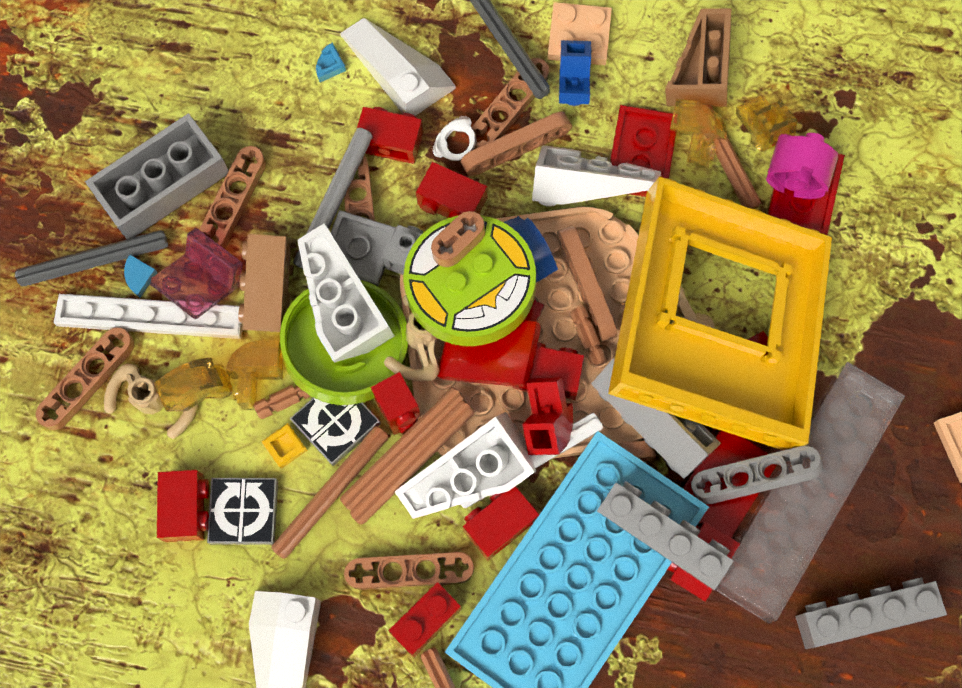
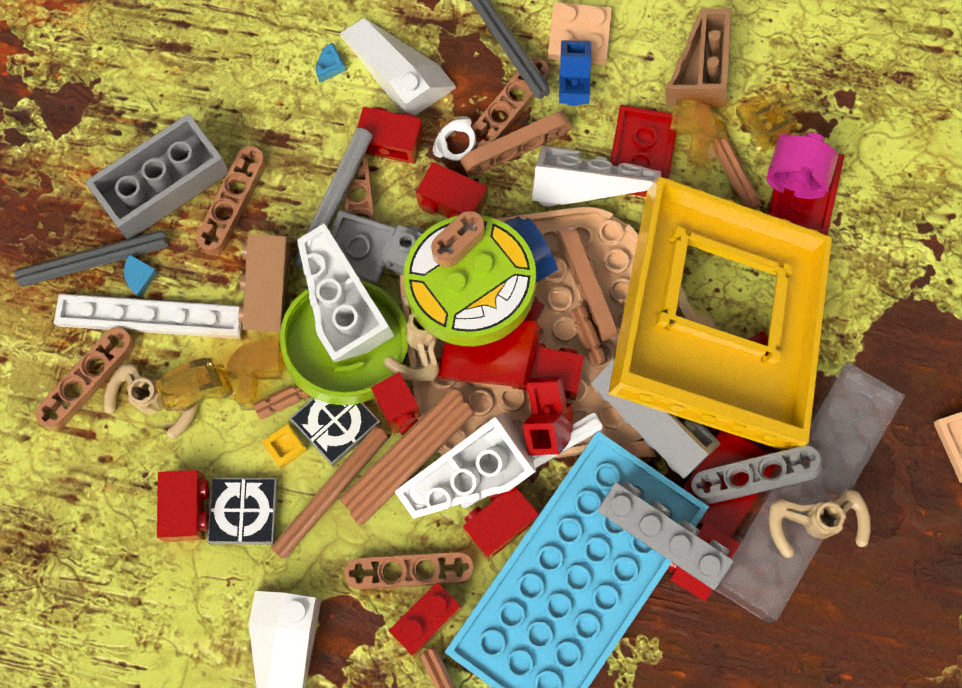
clear pink bracket [150,228,243,319] -> none
light grey brick [795,578,947,649] -> none
none -> tan piece [768,490,871,558]

